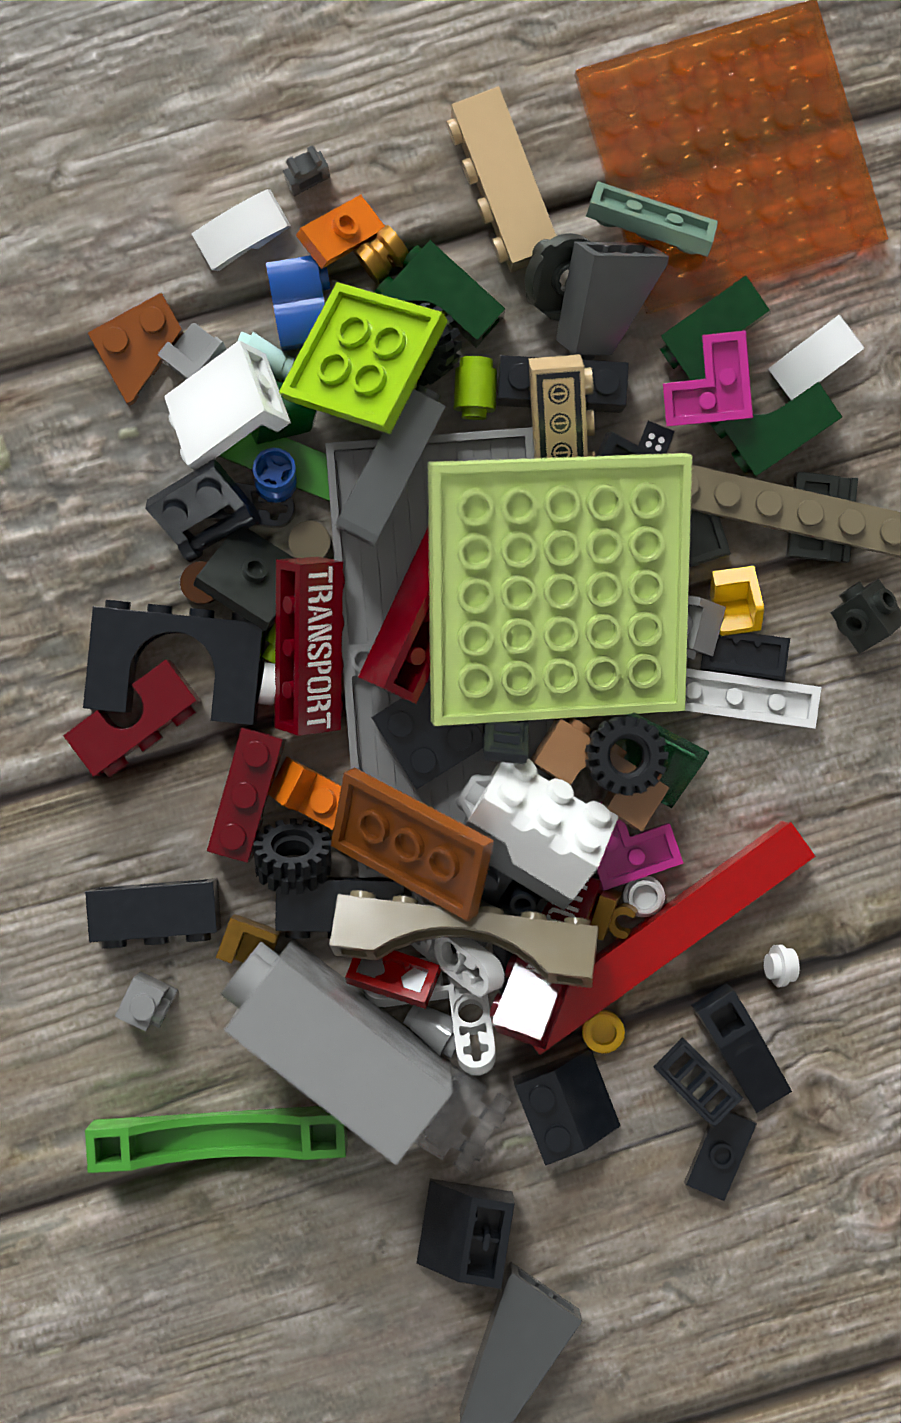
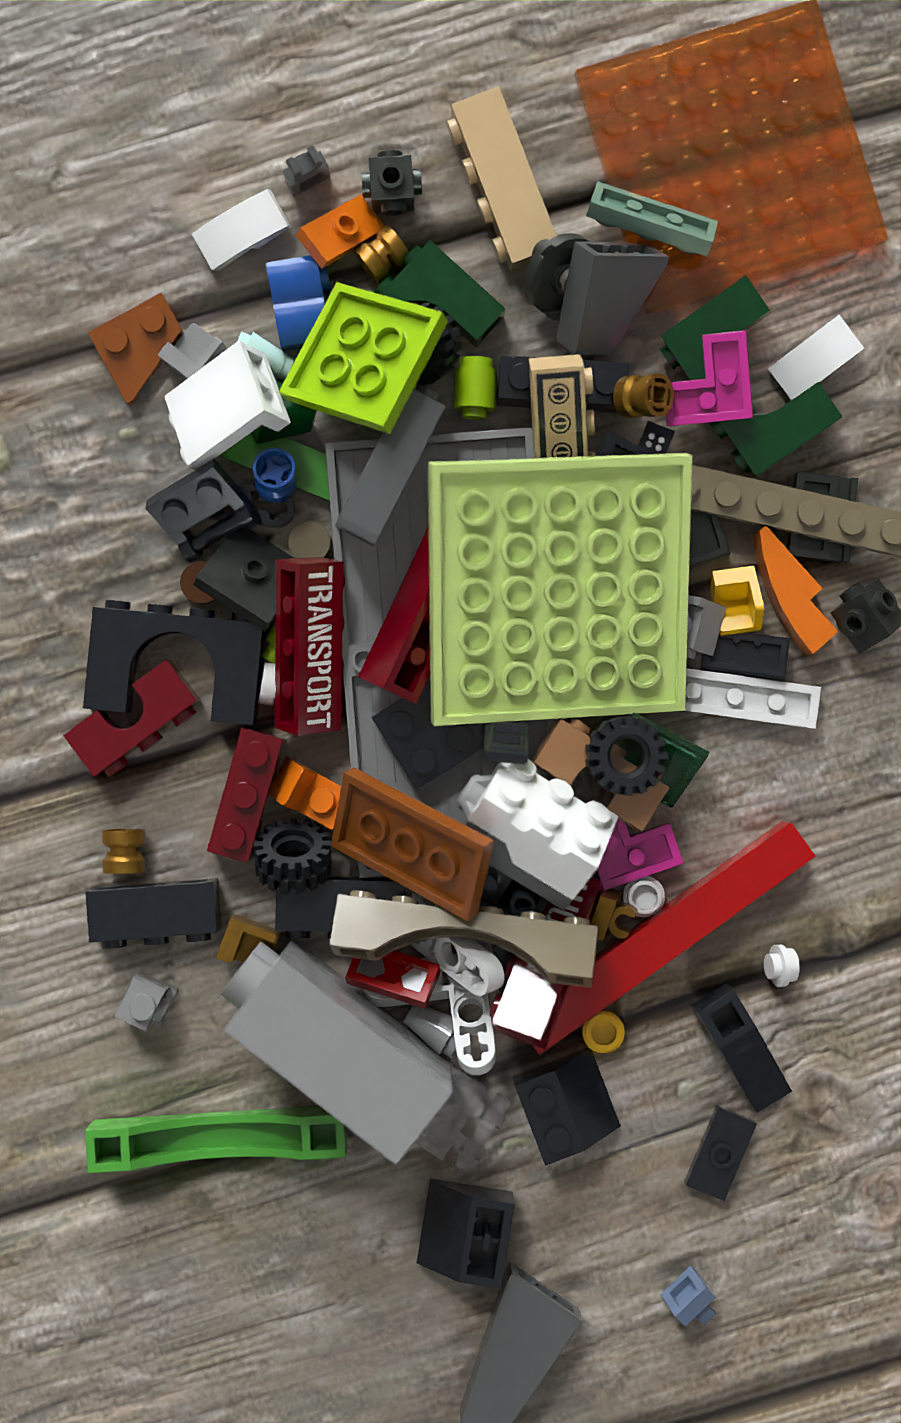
black slope [654,1037,744,1129] -> none
none -> pearl gold wheel [102,829,145,874]
none -> pearl dark grey brick [361,150,422,216]
none -> pearl gold wheel [613,373,674,418]
none -> sand blue tile [661,1266,717,1327]
none -> orange slope [753,526,839,656]

